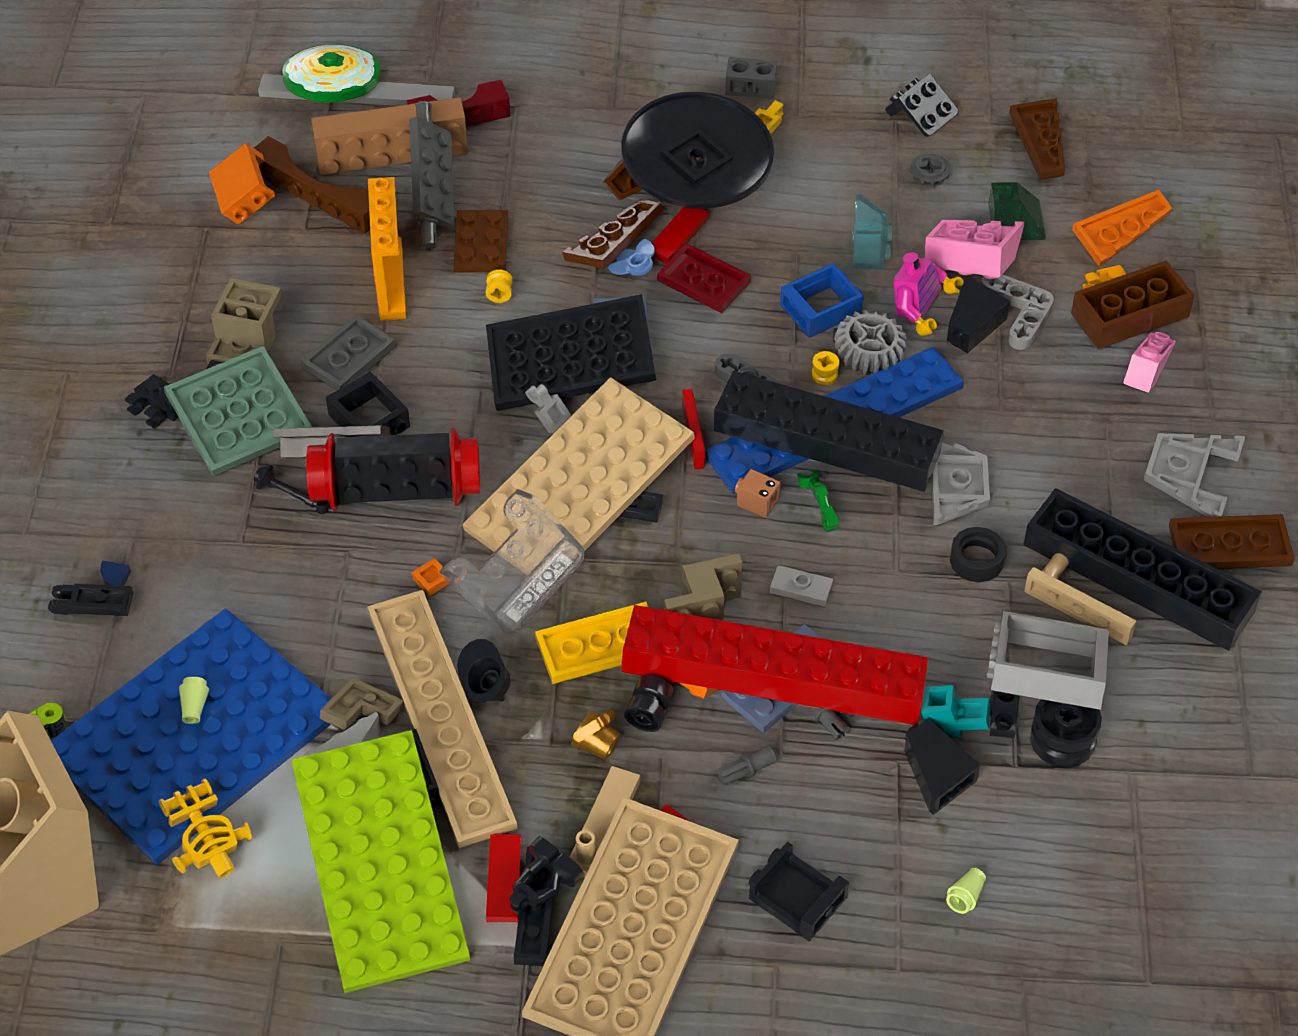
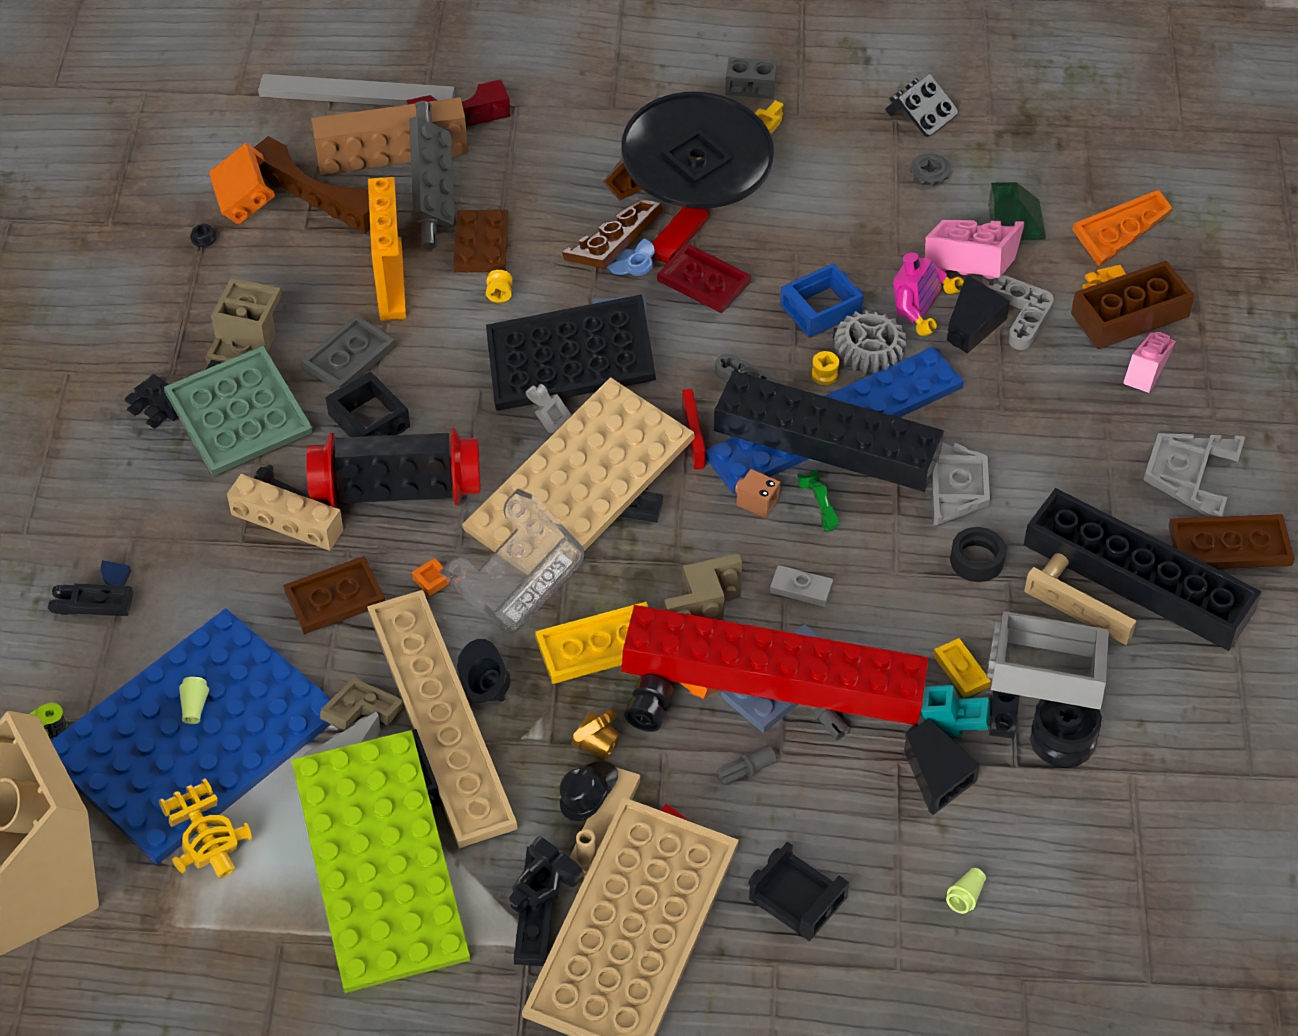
fence [273,426,390,458] -> none
dish [282,44,381,102] -> none
red tile [486,834,522,922] -> none
clear light blue slope [853,195,892,270] -> none
reddish brown wing [1009,98,1065,180] -> none
none -> black plate [190,223,217,247]
none -> tan brick [227,474,344,551]
none -> reddish brown plate [283,556,385,634]
none -> black piece [560,761,618,821]
none -> yellow plate [933,638,991,699]

